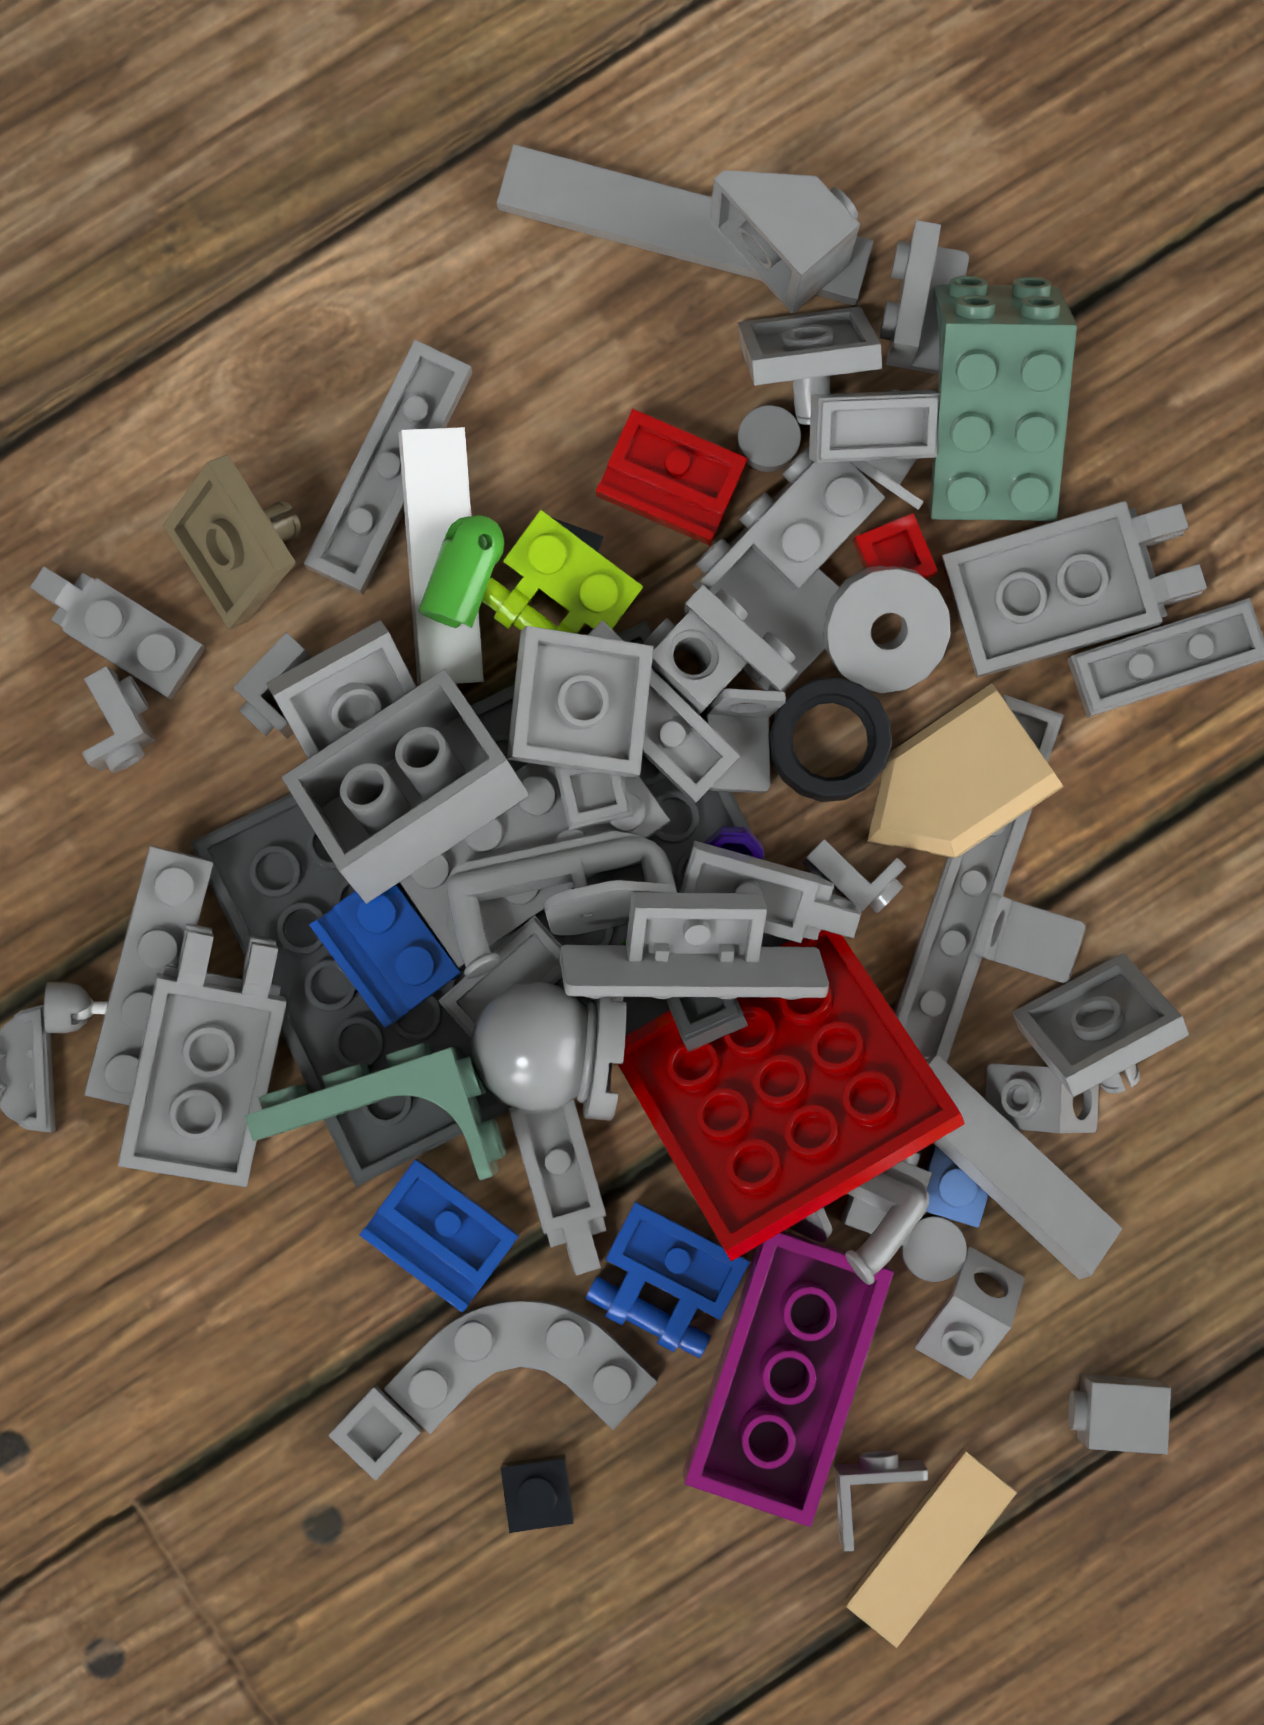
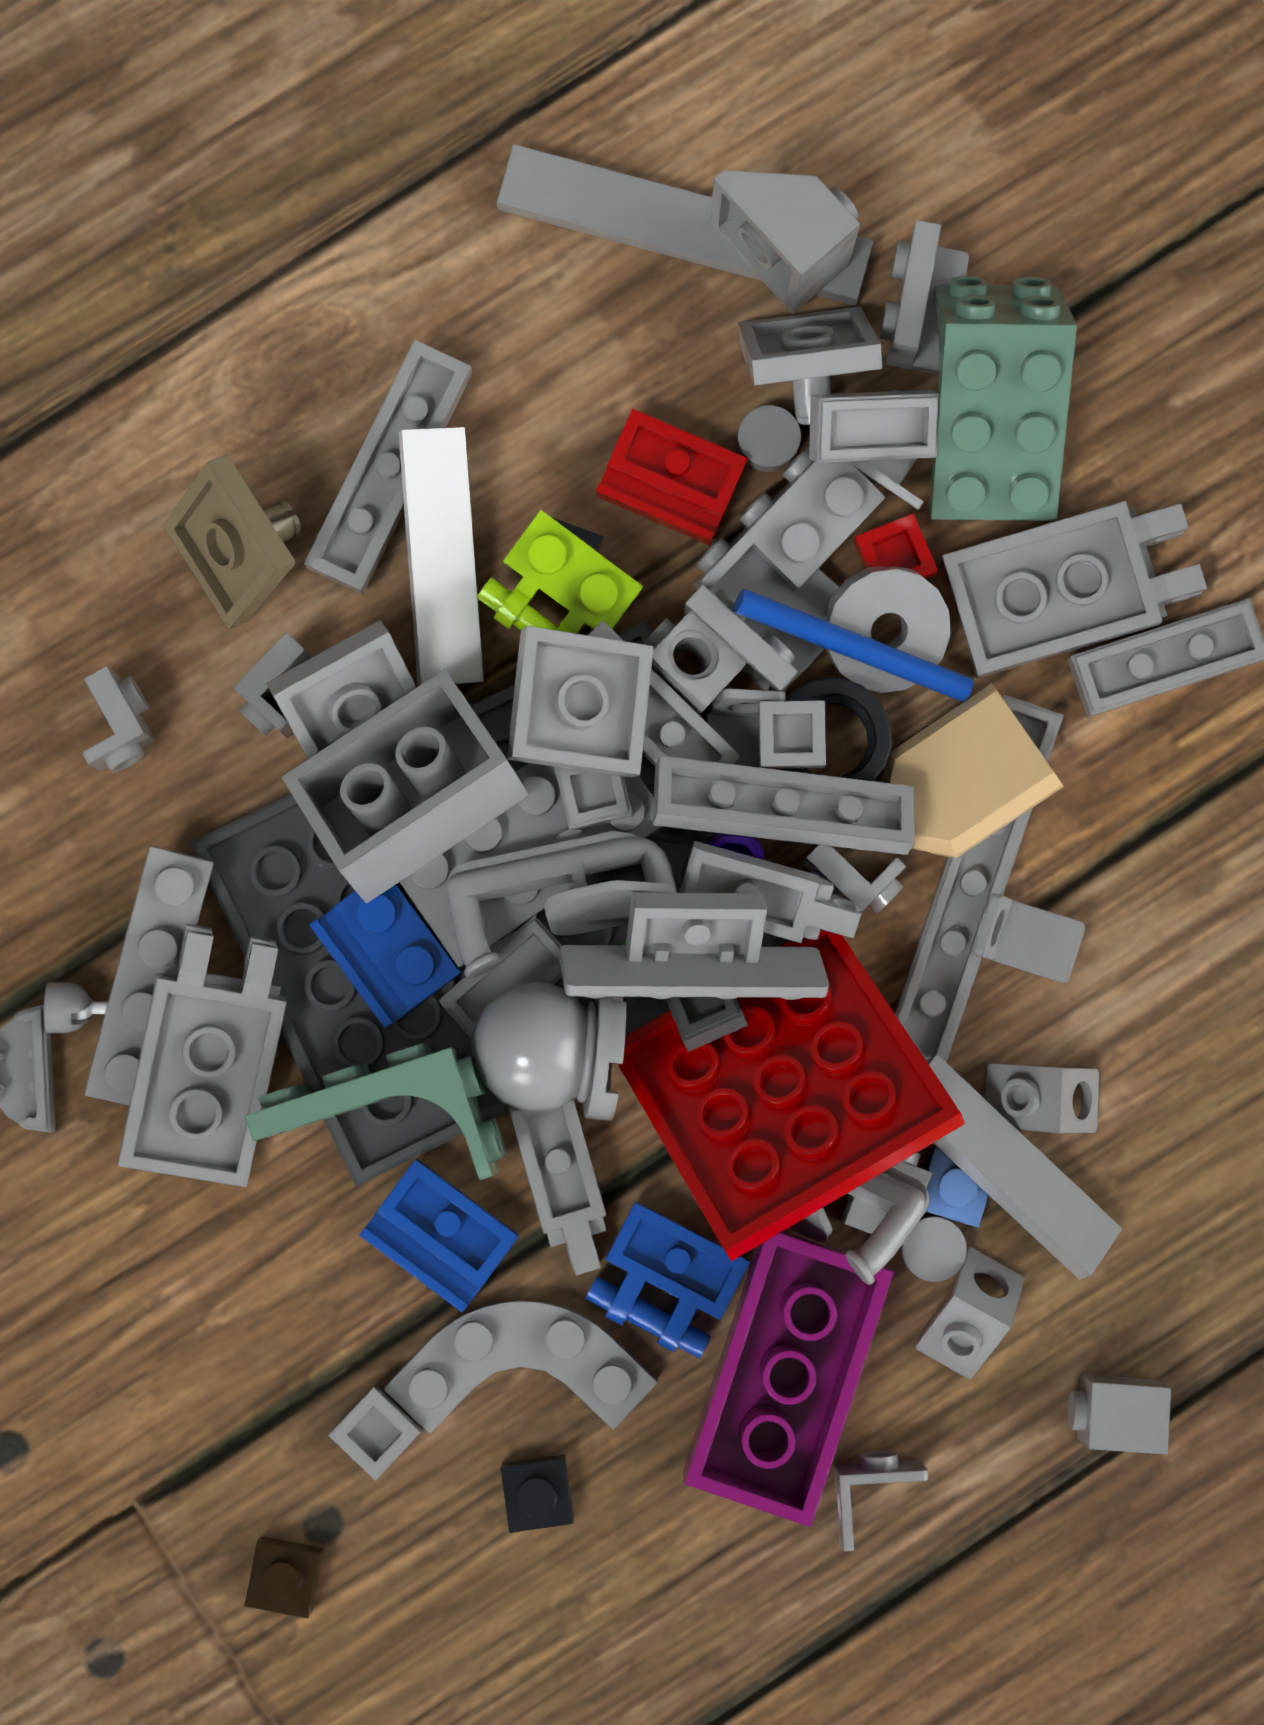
light grey hinge [30,567,206,700] -> none
bright green piece [418,515,505,628] -> none
tan tile [844,1448,1017,1648] -> none
light grey tile [1012,953,1189,1097] -> none
none -> dark brown plate [244,1536,324,1619]
none -> light grey plate [653,756,915,855]
none -> blue bar [734,588,973,702]
none -> light grey plate [758,701,826,769]

